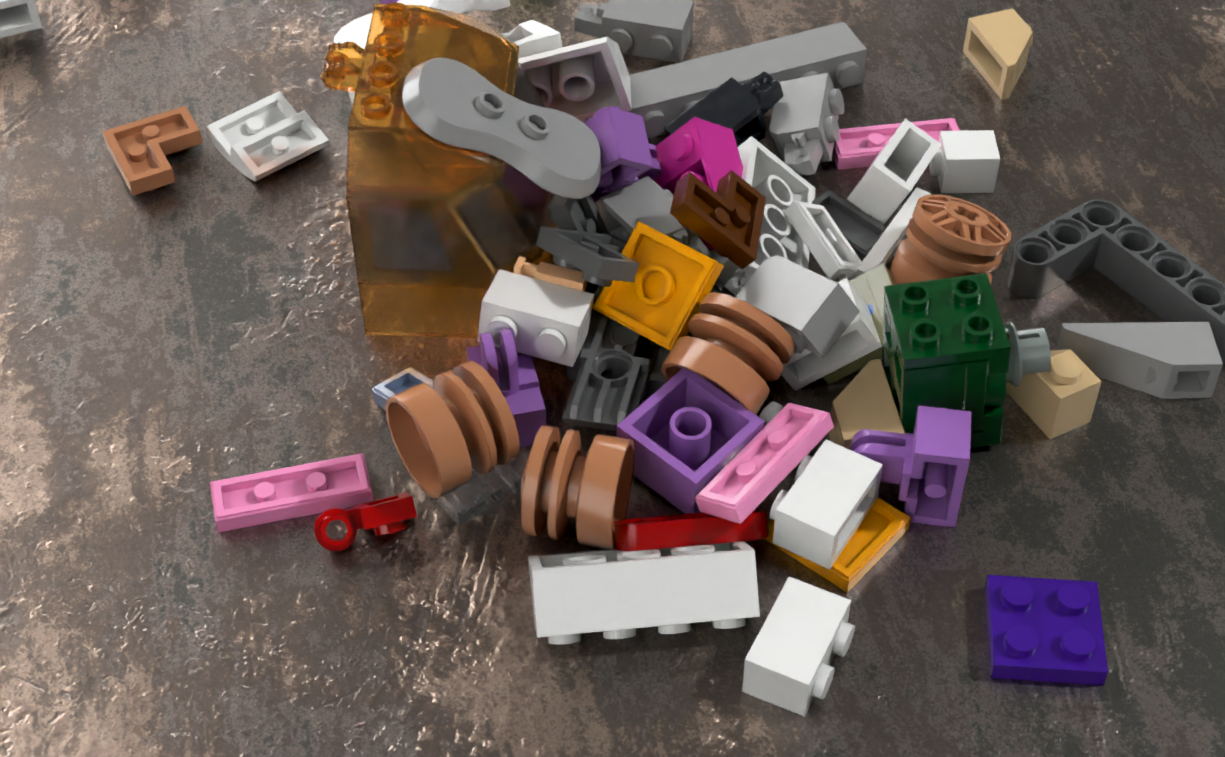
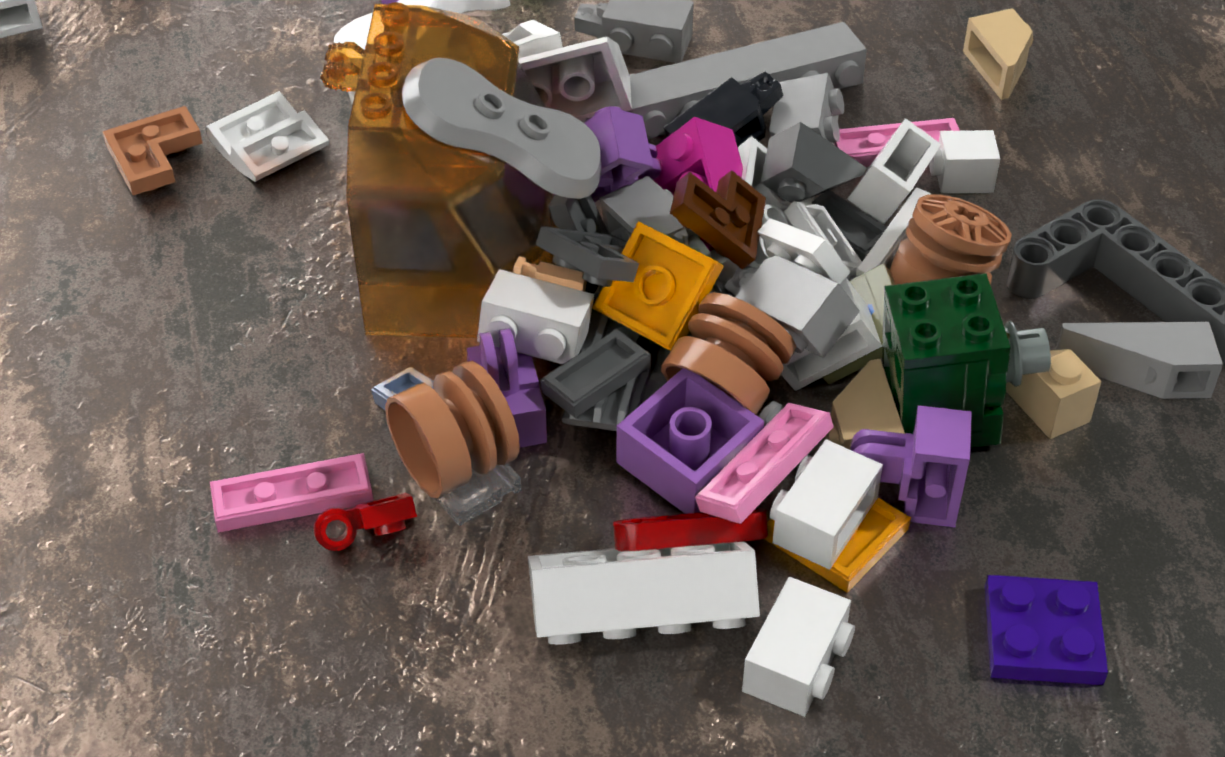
nougat wheel [520,425,635,550] -> none
none -> dark grey tile [540,329,651,418]
none -> white plate [757,218,851,285]
none -> dark grey slope [760,122,866,203]

